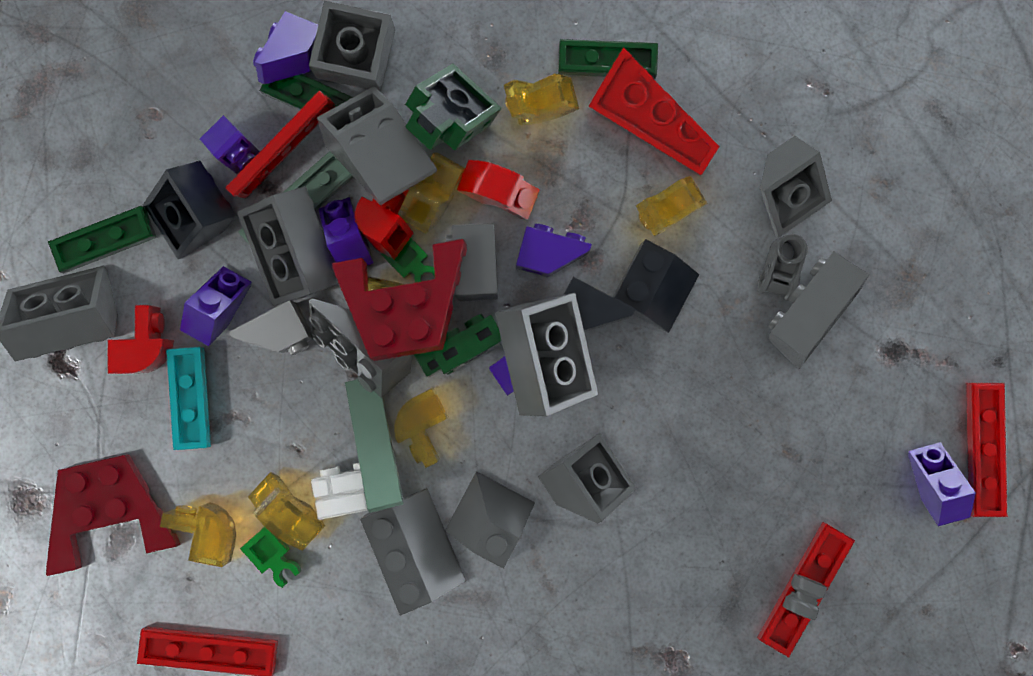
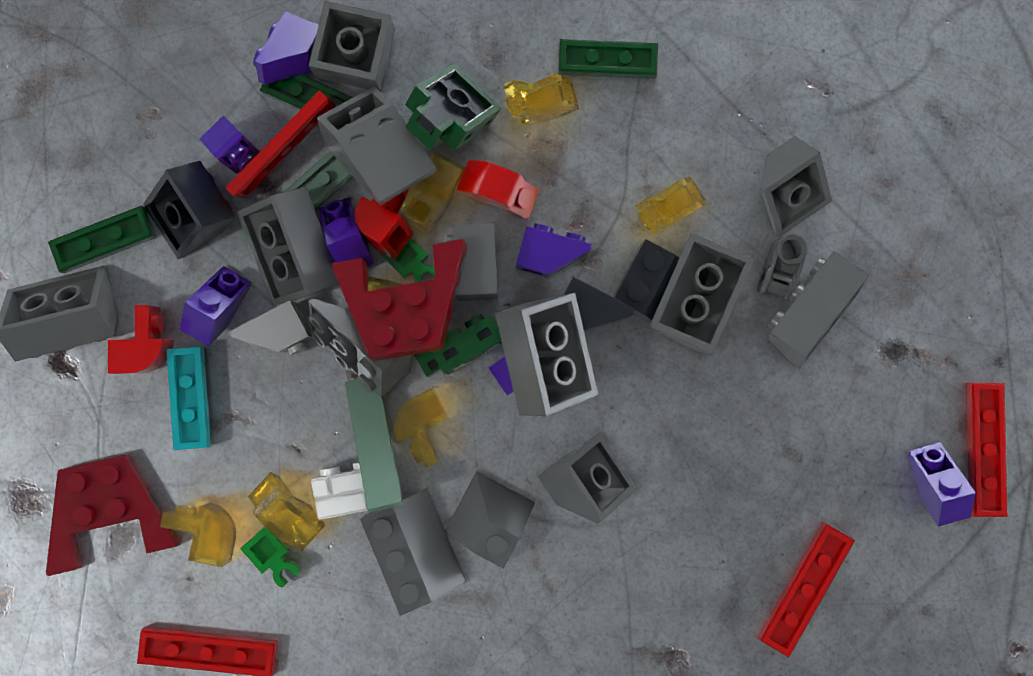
red wing [589,47,720,176] -> none
dark grey wheel [783,574,828,620] -> none
none -> dark grey slope [650,233,755,356]

